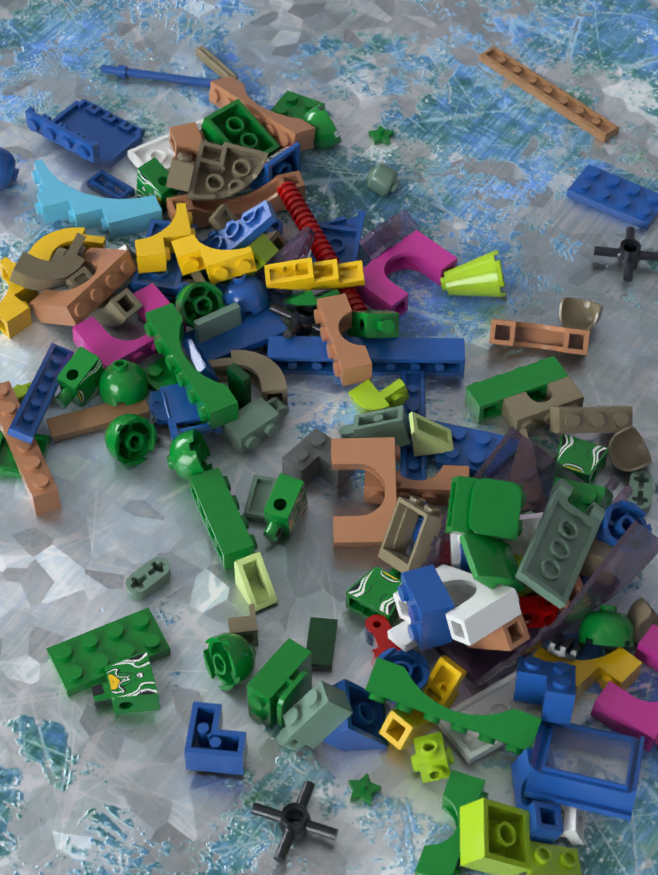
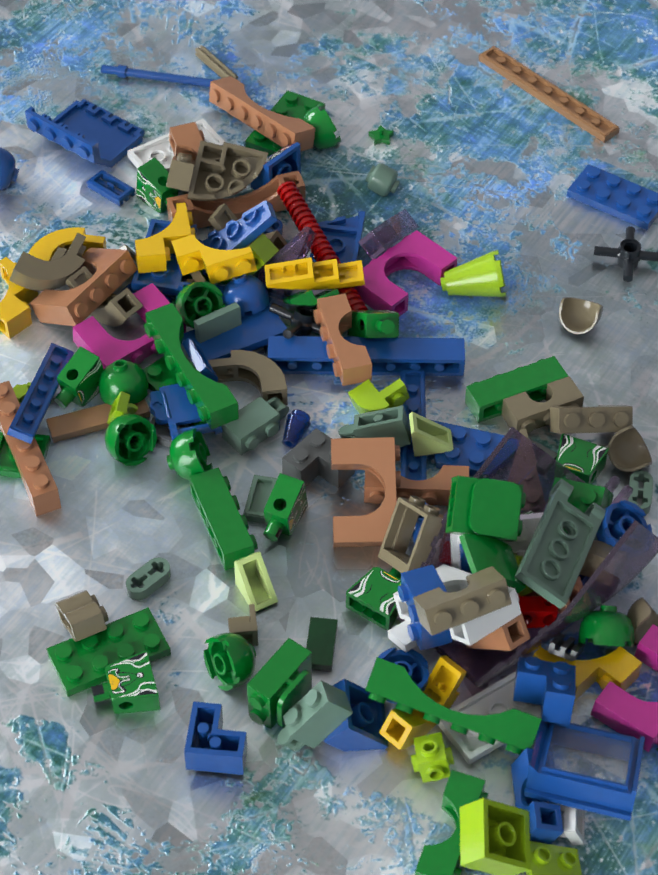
medium azure arch [31,159,163,240] -> none
green brick [201,99,280,158] -> none
dark green tile [227,363,252,409] -> none
black bar [251,781,339,863] -> none
green piece [348,773,381,806] -> none
red leg [365,614,402,666] -> none
nougat arch [489,318,590,355] -> none
none -> dark tan brick [55,590,109,642]
none -> lime tile [107,391,138,424]
none -> clear blue cone [282,409,311,449]
none -> dark tan arch [413,566,512,636]

